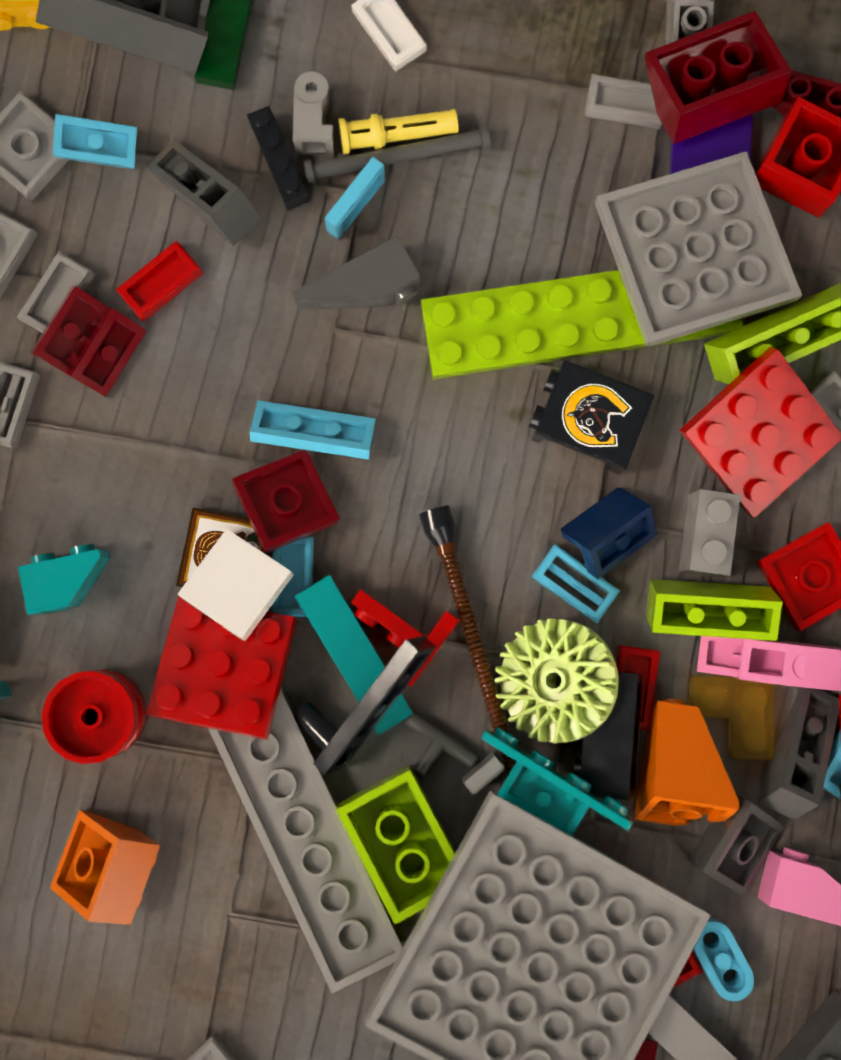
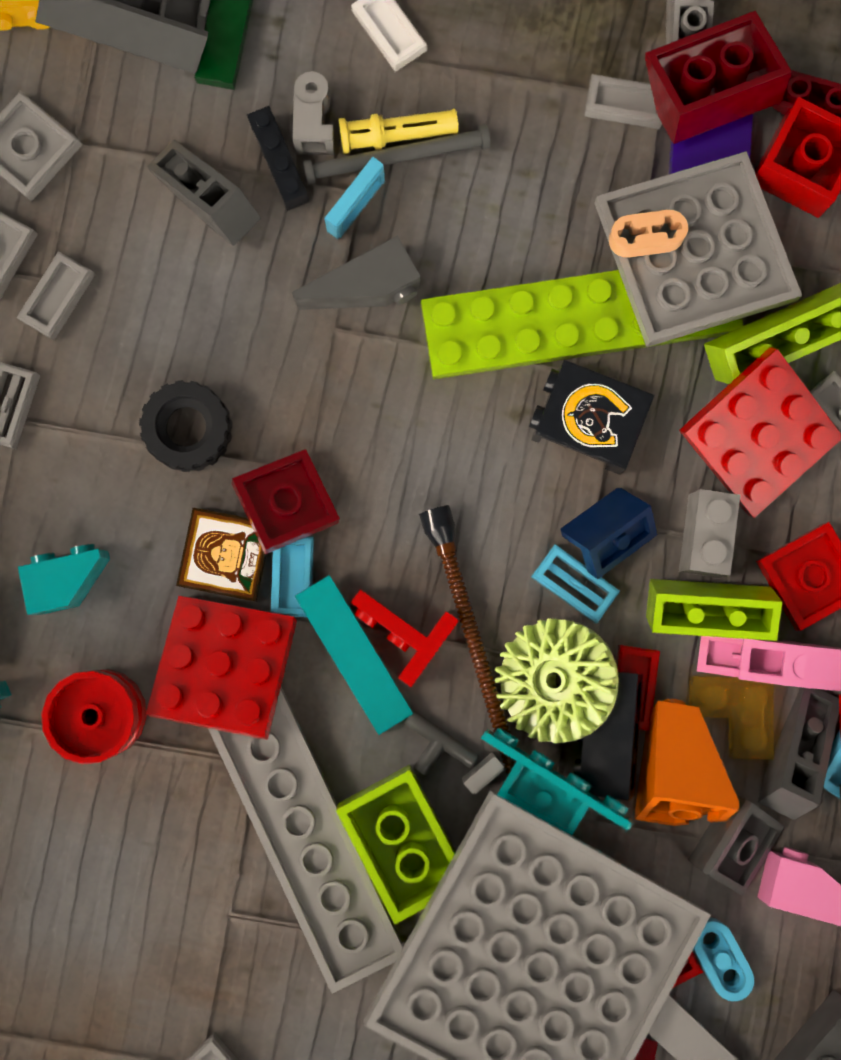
dark red slope [30,285,147,397] -> none
orange slope [50,810,160,925] -> none
medium azure plate [53,114,137,169] -> none
red tile [115,240,204,322] -> none
white tile [177,529,294,642] -> none
medium azure plate [250,400,376,460] -> none
black piece [294,636,436,775] -> none
none -> black tyre [139,380,233,472]
none -> light nougat beam [609,210,688,258]

